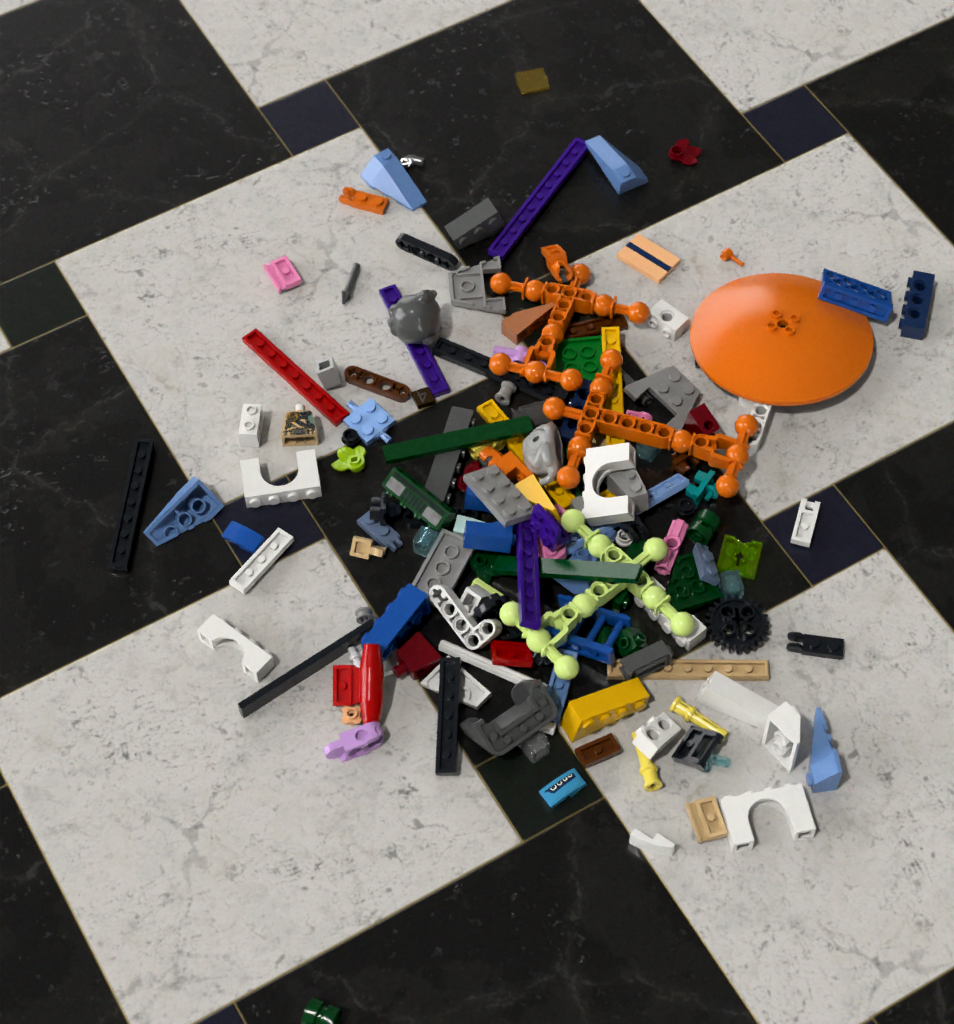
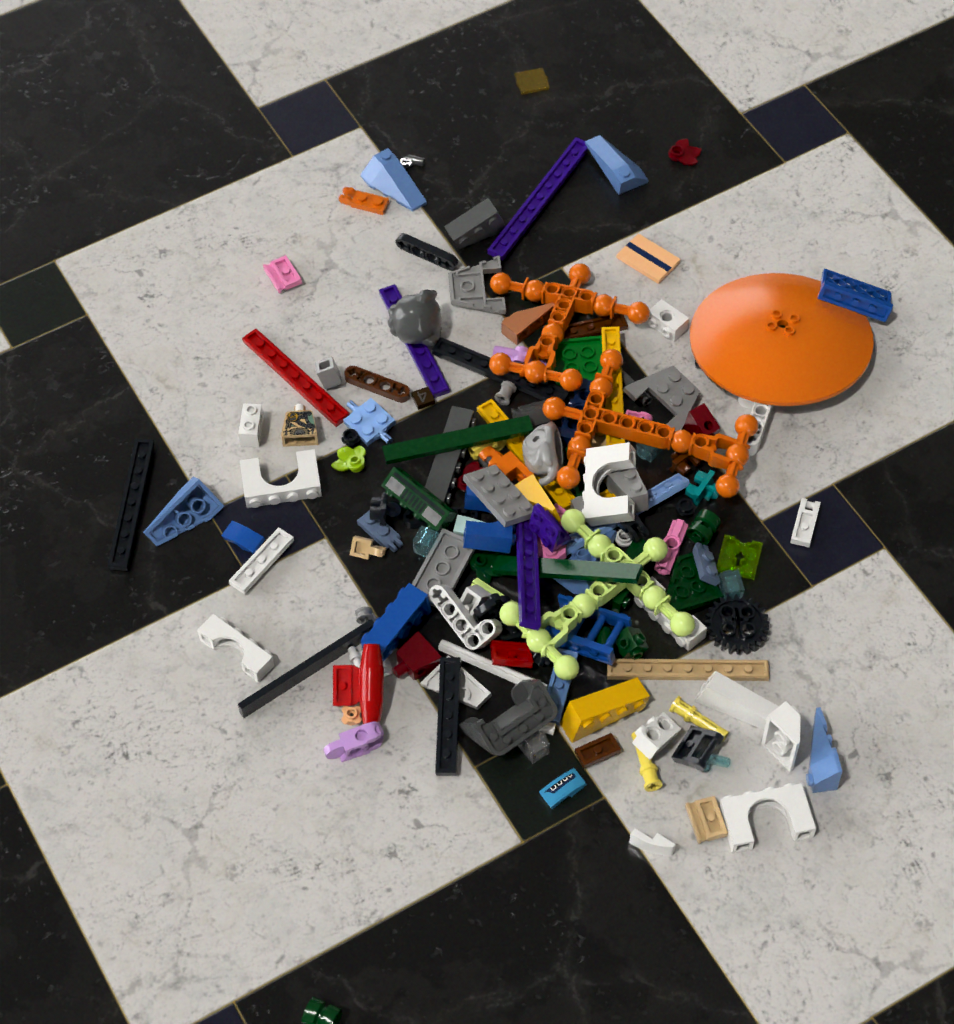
dark grey piece [341,263,360,305] -> none
orange plate [541,244,573,283] -> none
dark grey window [619,640,673,681] -> none
orange hand [720,248,744,266] -> none
black hinge [786,632,844,660] -> none
dark blue brick [898,270,935,341] -> none

